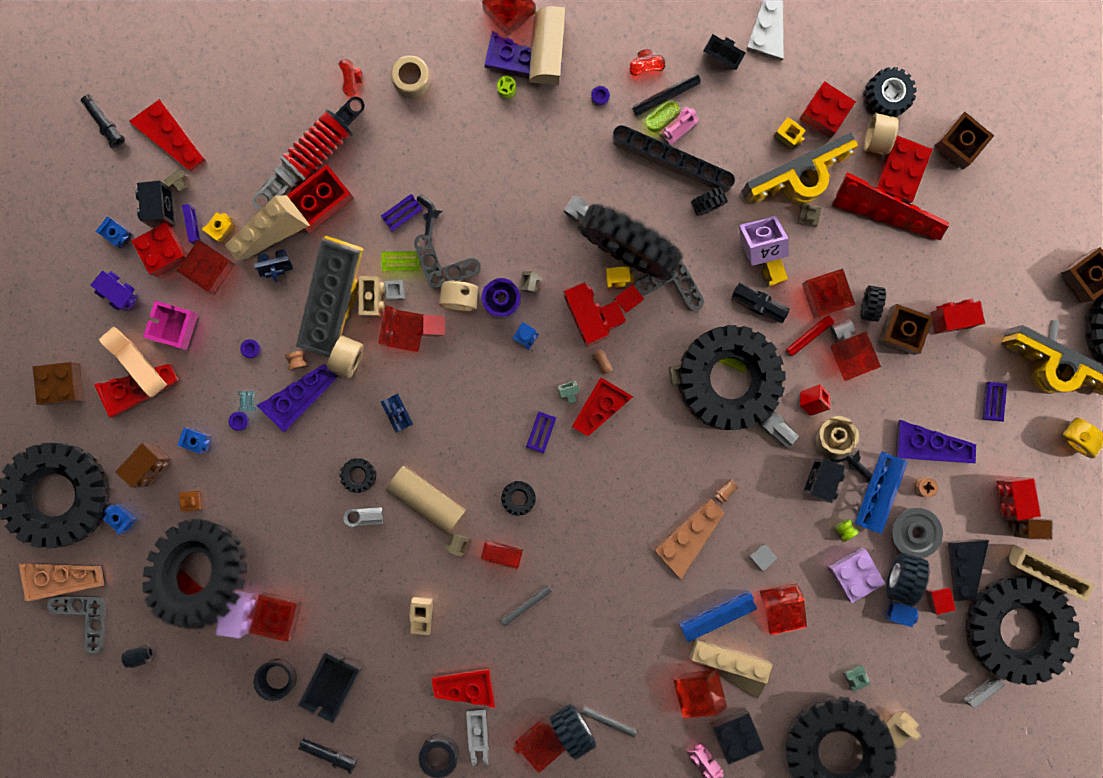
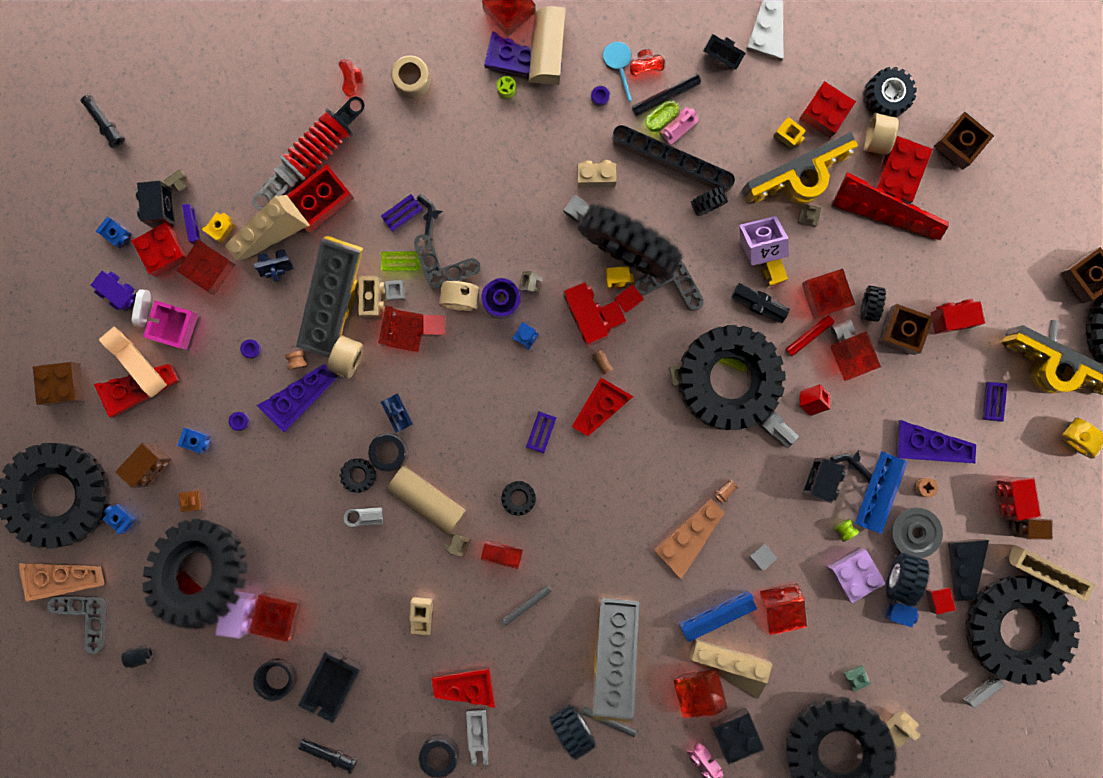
red wing [129,99,206,171] -> none
clear light blue bush [238,391,256,411] -> none
clear red bracket [513,717,565,773] -> none
sand green tile [557,381,580,404] -> none
tan brick [816,416,859,459] -> none
none -> white tile [132,289,151,328]
none -> black piece [368,433,409,472]
none -> tan brick [577,160,616,188]
none -> piece [592,598,640,723]
none -> medium azure piece [603,42,632,102]

